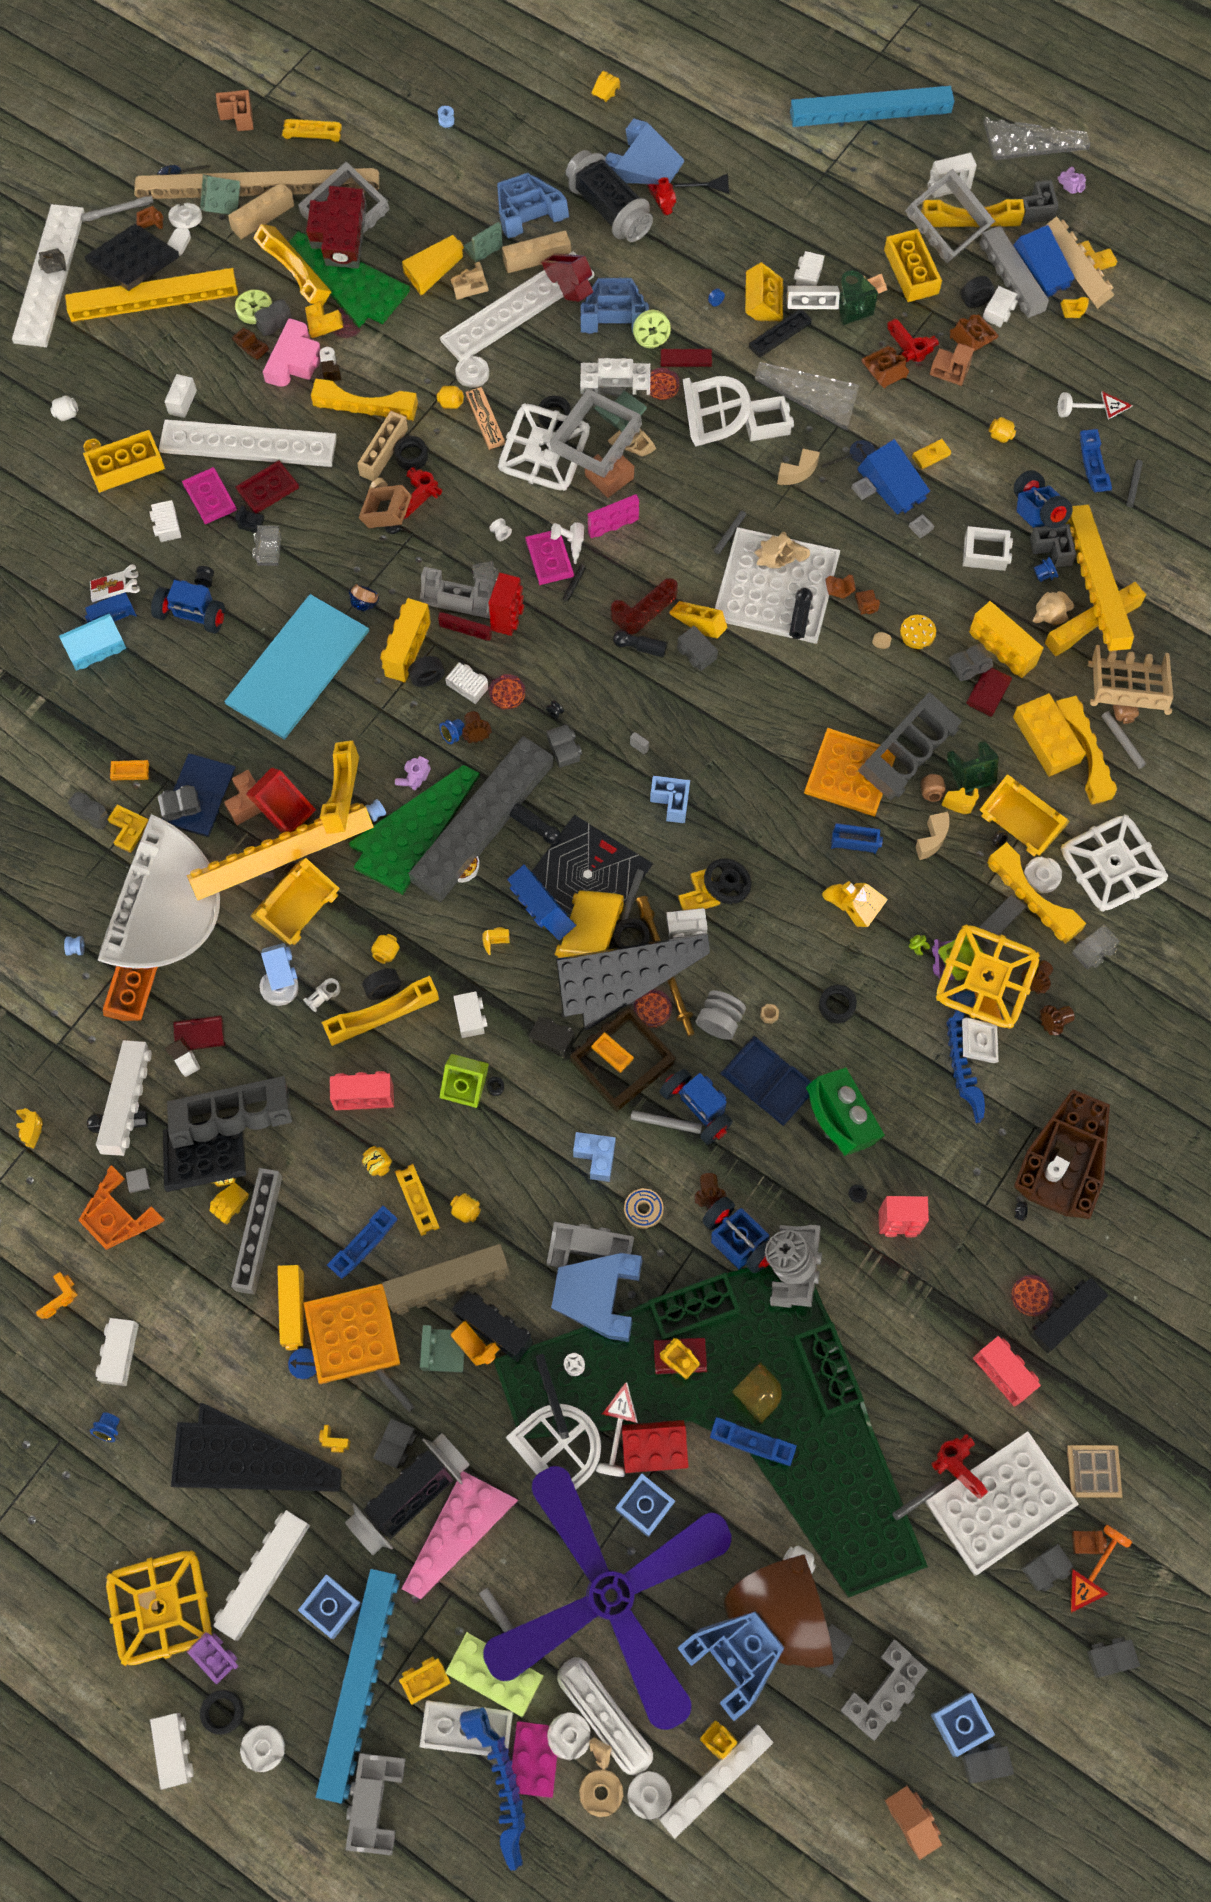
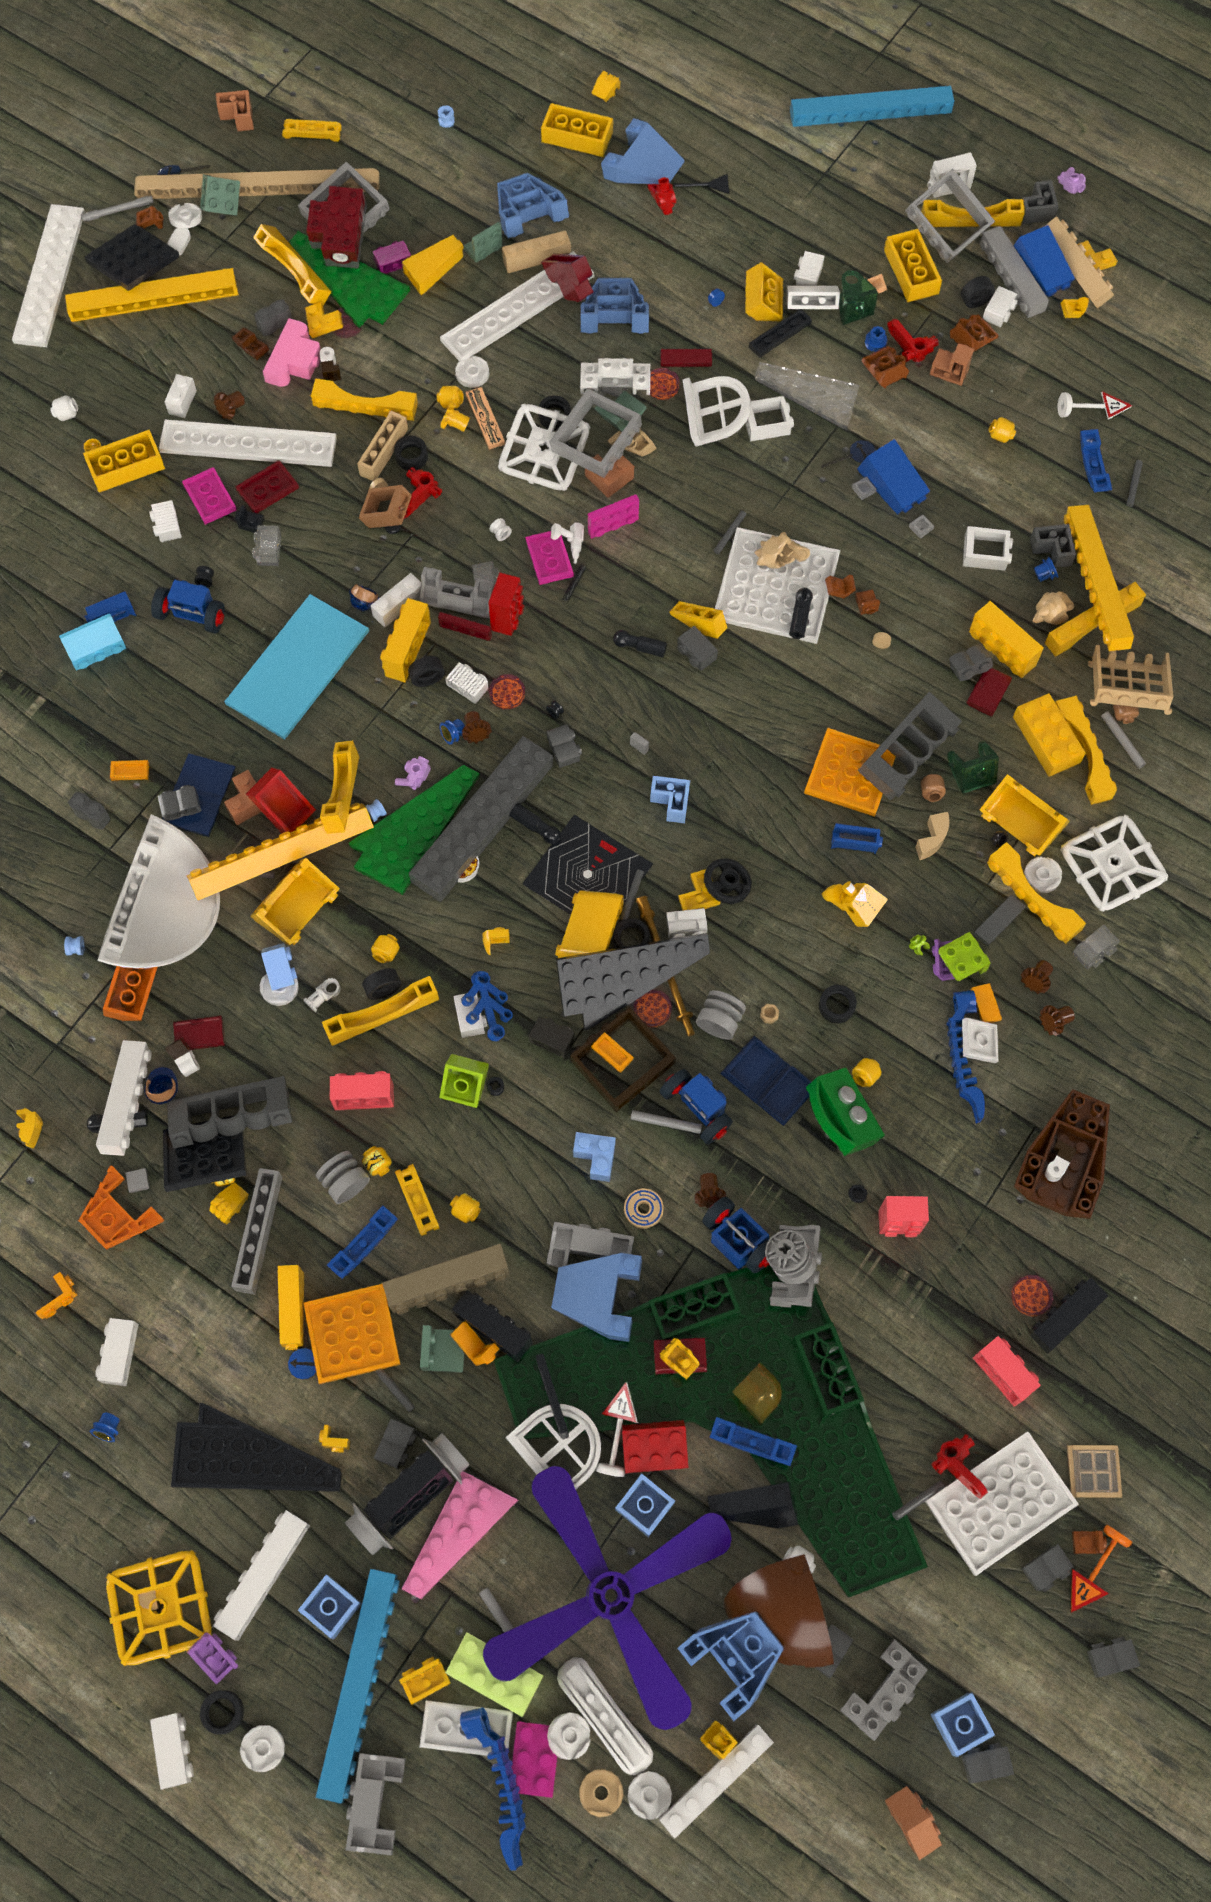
clear smoke brick [38,248,67,274] -> none
flag [90,565,140,602] -> none
yellow plate [107,804,149,853] -> none
tan brick [228,182,294,239] -> none
yellowish green wheel [235,289,272,324] -> none
tan slope [451,262,489,300] -> none
blue wedge [507,865,577,941] -> none
white wheel [564,1353,585,1376] -> none
brick [566,150,653,242] -> none
tan tile [589,1737,612,1770] -> none
clear red beam [611,578,678,635] -> none
yellowish green wheel [633,310,671,348] -> none
tan brick [777,449,820,485] -> none
yellow tile [900,615,936,649] -> none
yellow plate [912,439,951,470] -> none
yellow plate [935,924,1040,1029] -> none
yellow hand [941,788,979,814] -> none
clear wing [984,118,1090,160] -> none
brick [1013,470,1073,528] -> none
black piece [1014,1202,1028,1221] -> none
none -> clear blue piece [144,1067,178,1105]
none -> reddish brown gear [214,391,245,420]
none -> light grey wheel [316,1151,370,1204]
none -> white brick [371,573,421,627]
none -> magenta brick [372,240,411,274]
none -> yellow gear [440,402,470,432]
none -> blue plant [461,971,513,1042]
none -> yellow brick [541,103,613,157]
none -> black wedge [707,1481,799,1529]
none -> yellow head [852,1058,882,1087]
none -> blue piece [865,326,888,352]

